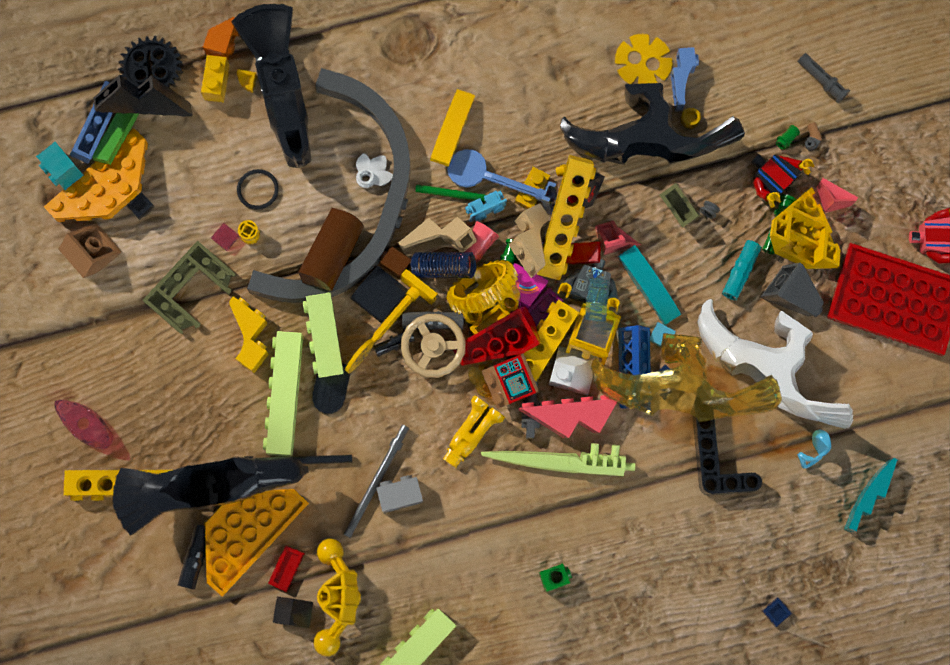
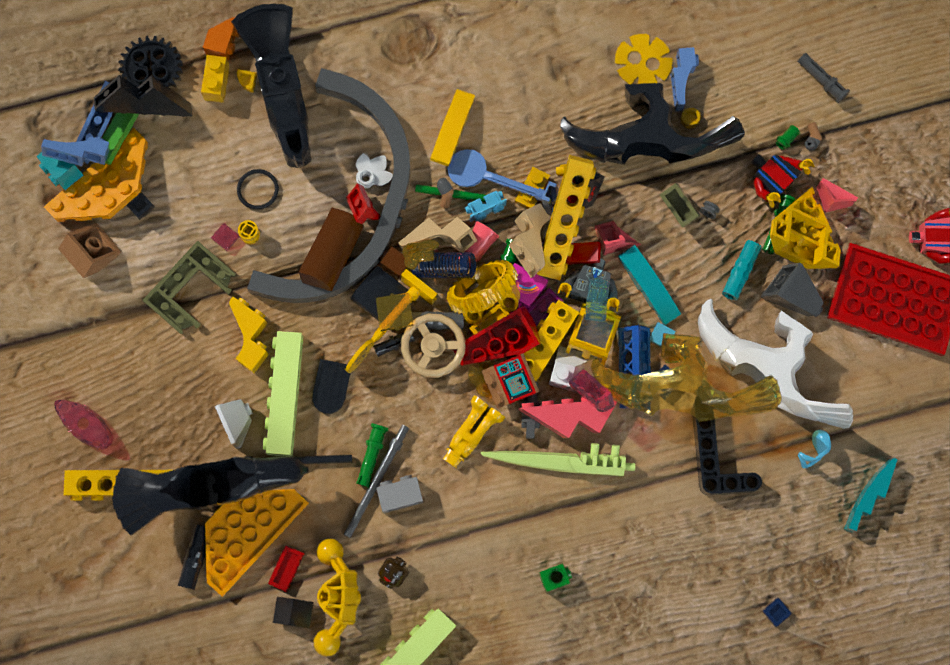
yellowish green brick [303,293,344,378] -> none
none -> medium blue slope [41,137,109,166]
none -> white slope [215,399,253,449]
none -> red tile [346,183,381,225]
none -> green pin [356,423,389,487]
none -> clear yellow piece [376,292,414,332]
none -> dark brown head [378,556,409,589]
none -> clear yellow plate [402,240,439,270]
none -> arm [437,178,453,209]
none -> clear pink brick [569,369,615,412]

